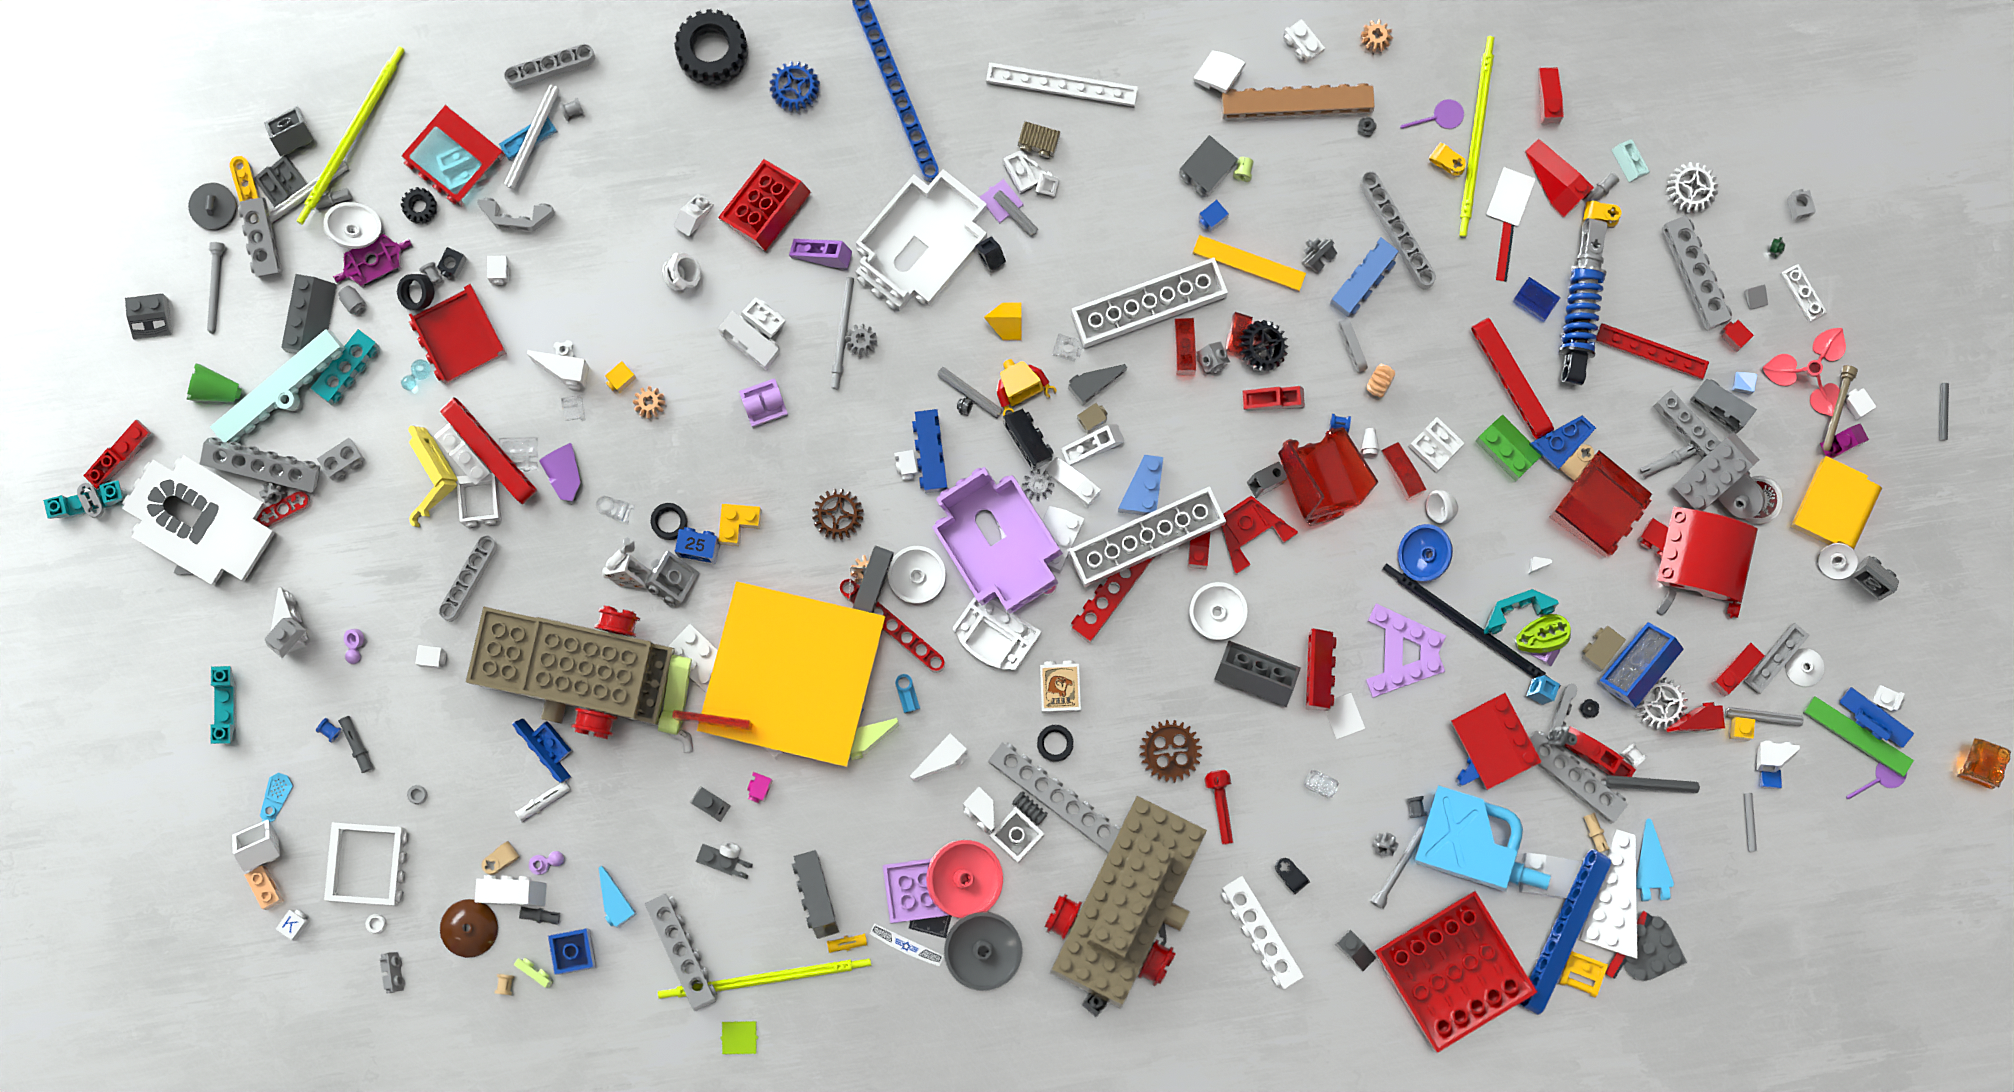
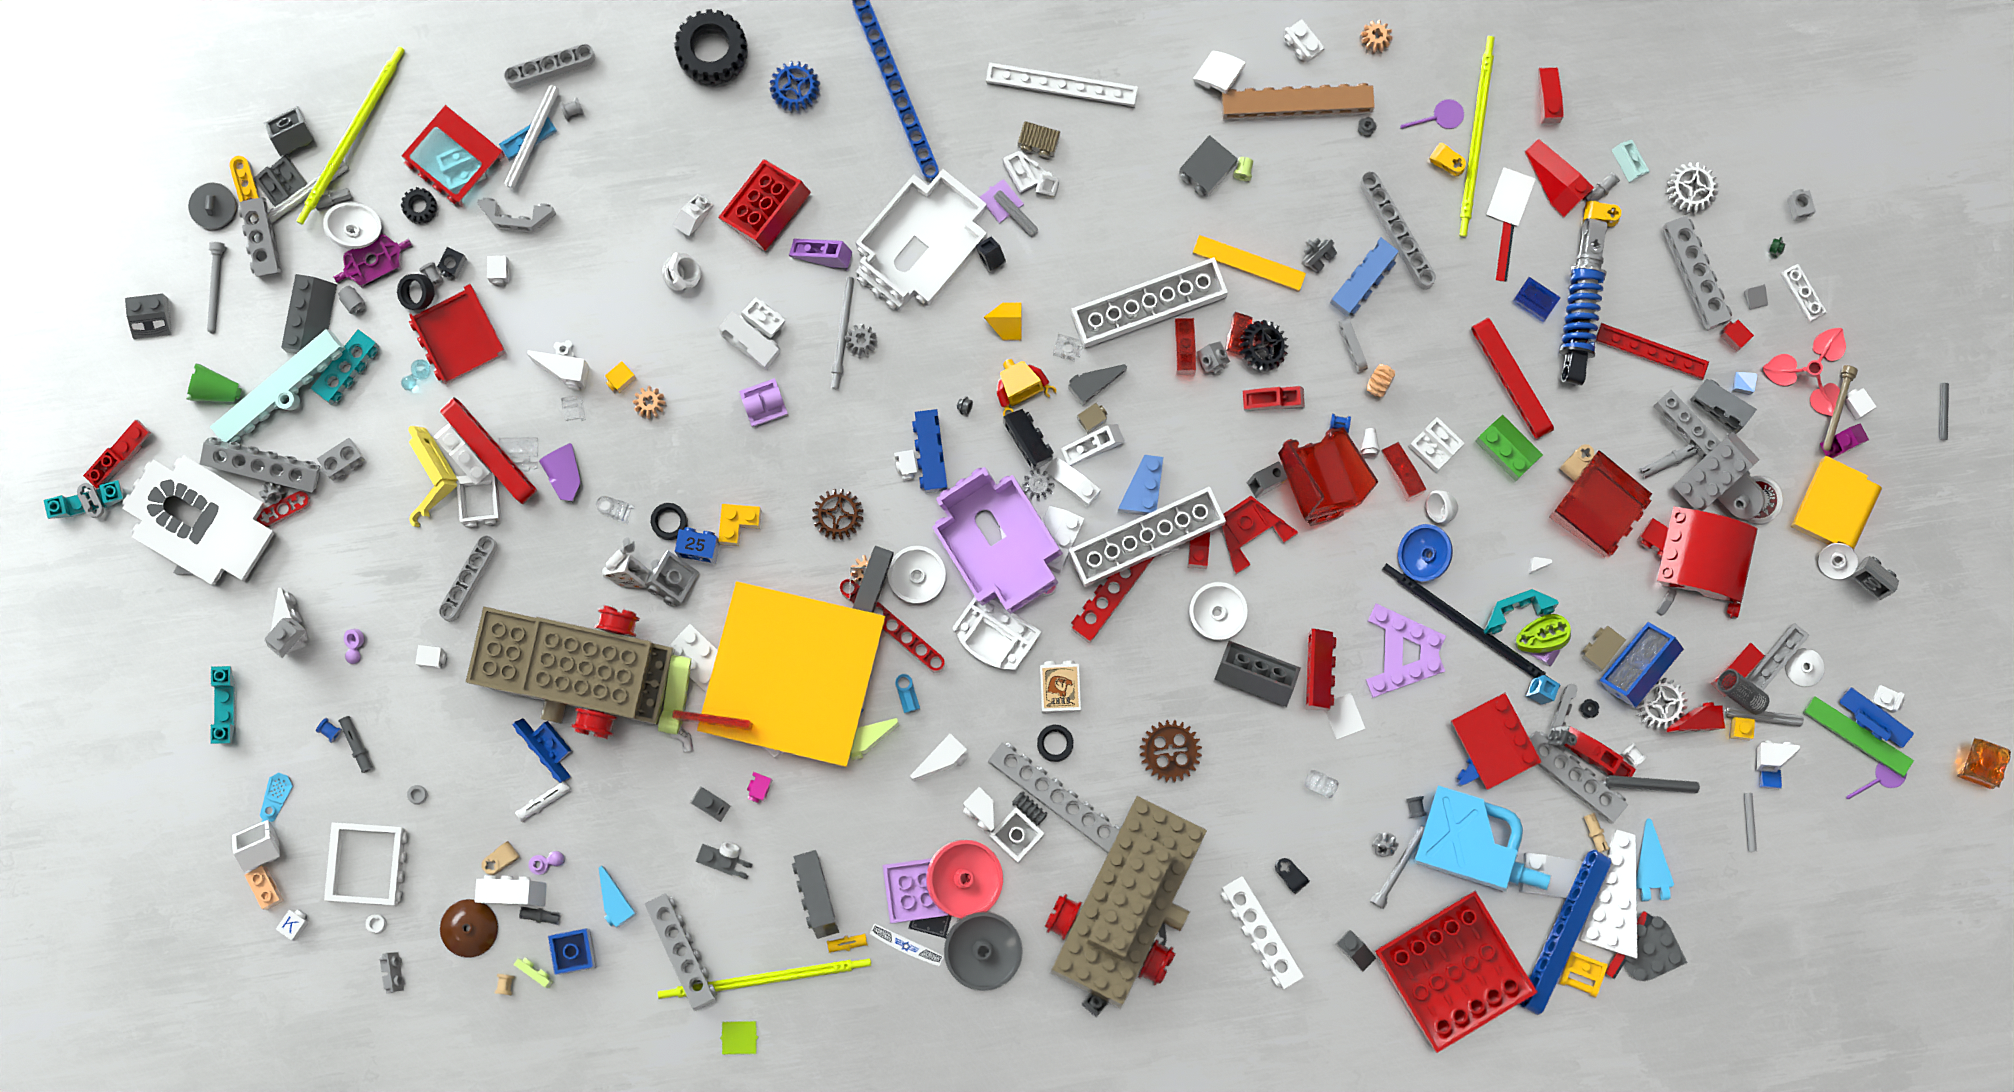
light grey axle [937,367,1002,418] -> none
blue brick [1198,200,1229,232] -> none
red piece [1205,769,1234,844] -> none
blue wing [1529,415,1596,470] -> none
none -> dark grey piece [1717,669,1770,715]

